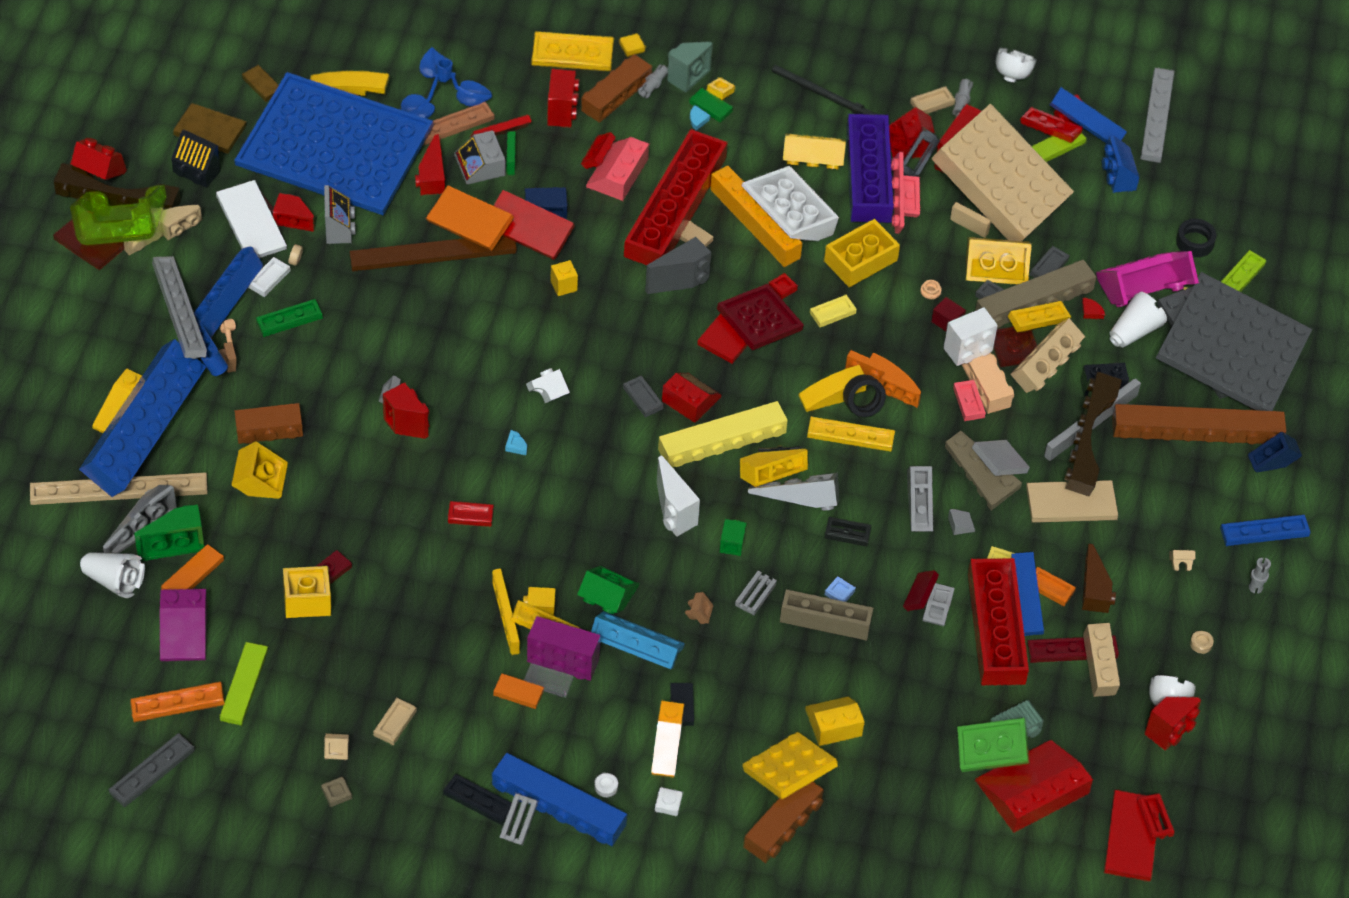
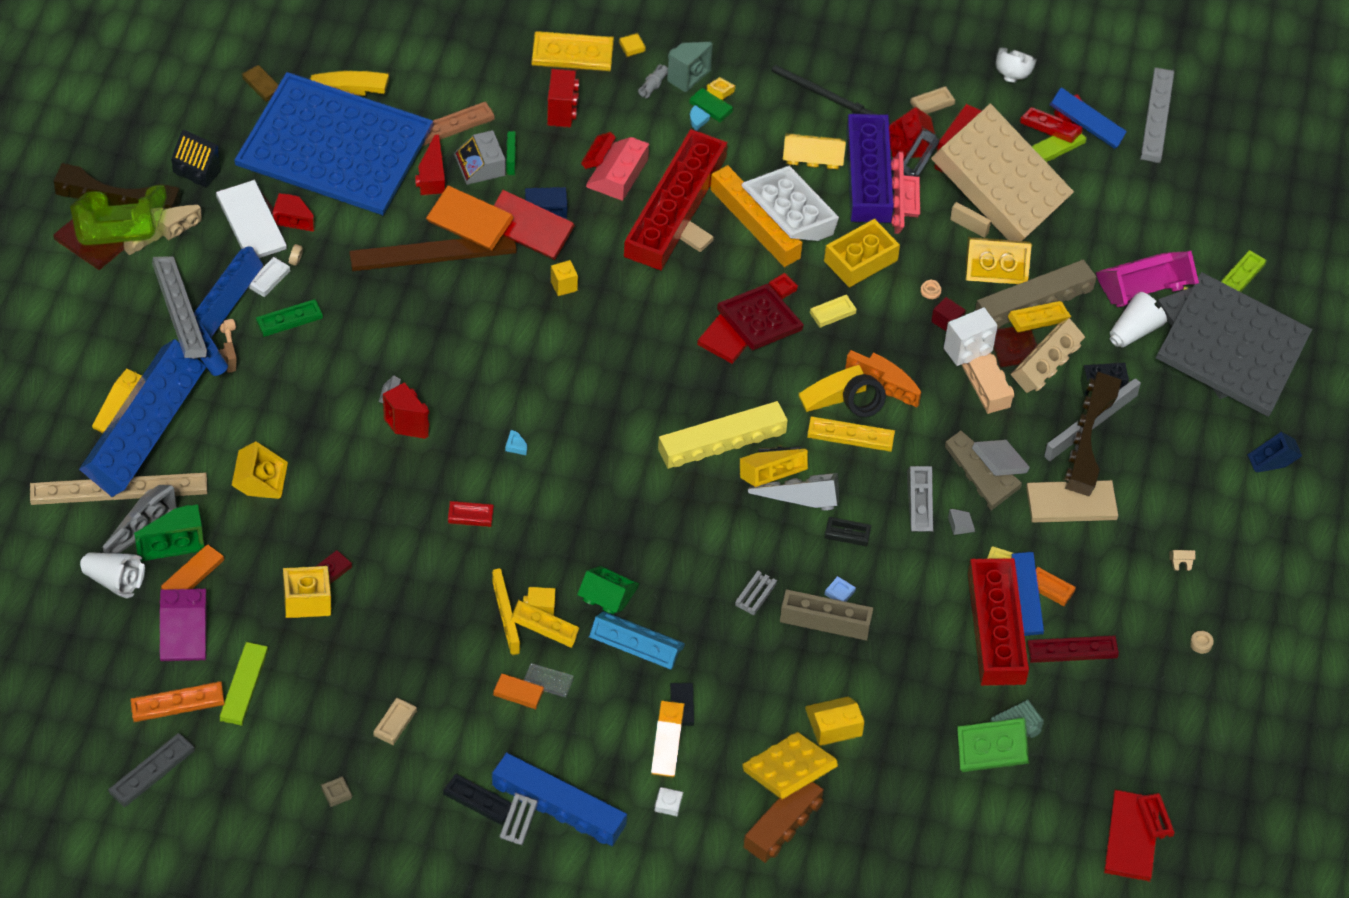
red slope [71,138,126,180] -> none
pearl gold tile [173,103,246,154] -> none
dark orange brick [234,403,303,444] -> none
slope [324,185,355,244] -> none
tan tile [324,734,349,760] -> none
blue plant [401,47,492,119] -> none
red tile [470,115,532,138] -> none
white brick [526,368,570,403] -> none
magenta brick [527,616,601,681] -> none
dark orange brick [581,54,652,123] -> none
white tile [595,773,618,797] -> none
dark grey tile [623,376,664,418] -> none
dark grey slope [645,237,711,294] -> none
white slope [657,455,700,537] -> none
red slope [662,373,721,423] -> none
medium nougat tile [685,592,713,624] -> none
green brick [719,519,746,556] -> none
dark red tile [903,570,939,611] -> none
light grey slope [923,583,955,626] -> none
light grey pin [953,79,973,117] -> none
coral plate [953,380,986,421] -> none
dark grey tile [975,279,1004,299] -> none
red slope [975,740,1093,833] -> none
dark grey tile [1030,246,1070,278] -> none
red tile [1082,298,1105,319] -> none
reddish brown slope [1082,544,1116,613] -> none
tan brick [1083,623,1120,697] -> none
blue slope [1102,136,1139,193] -> none
dark orange brick [1112,404,1286,444] -> none
red slope [1145,697,1201,751] -> none
white cylinder [1149,676,1196,706] -> none
black tyre [1176,219,1217,257] -> none
blue tile [1220,515,1311,546] -> none
light grey pin [1249,557,1271,594] -> none

